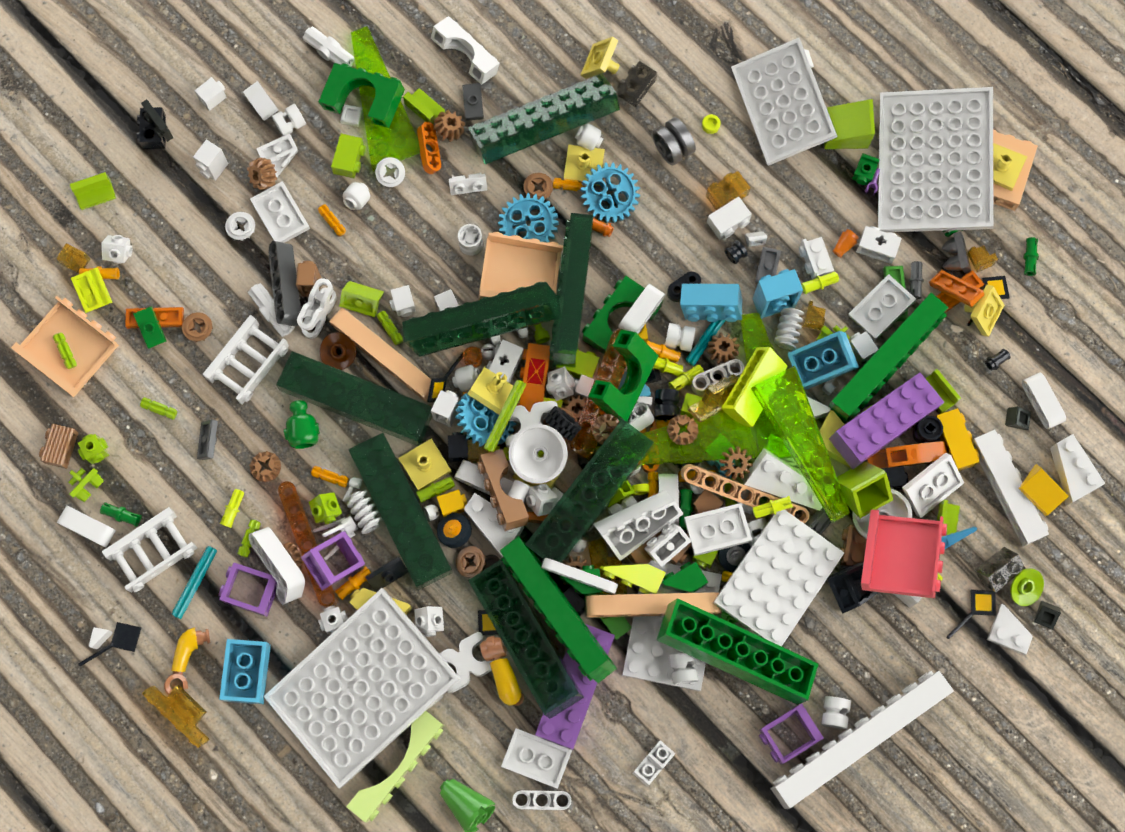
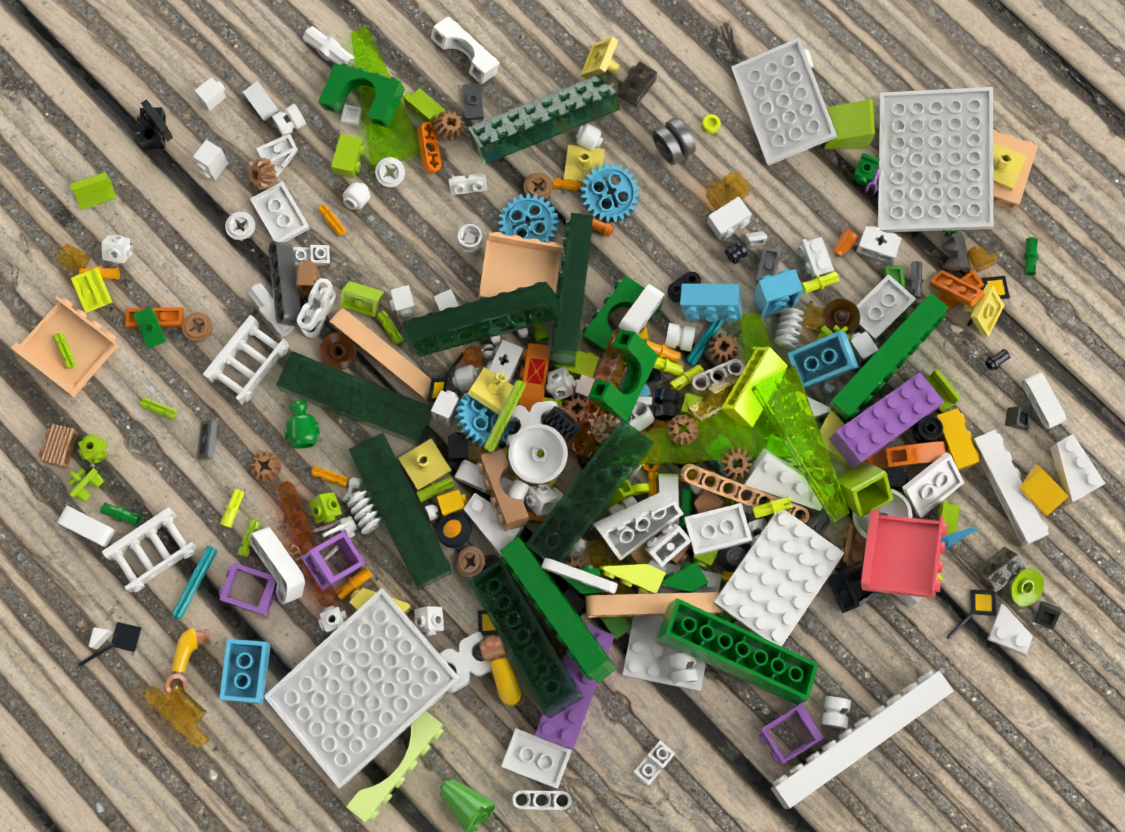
black plate [366,556,408,592] -> none
none -> white slope [293,245,330,267]
none -> reddish brown dish [822,298,860,335]

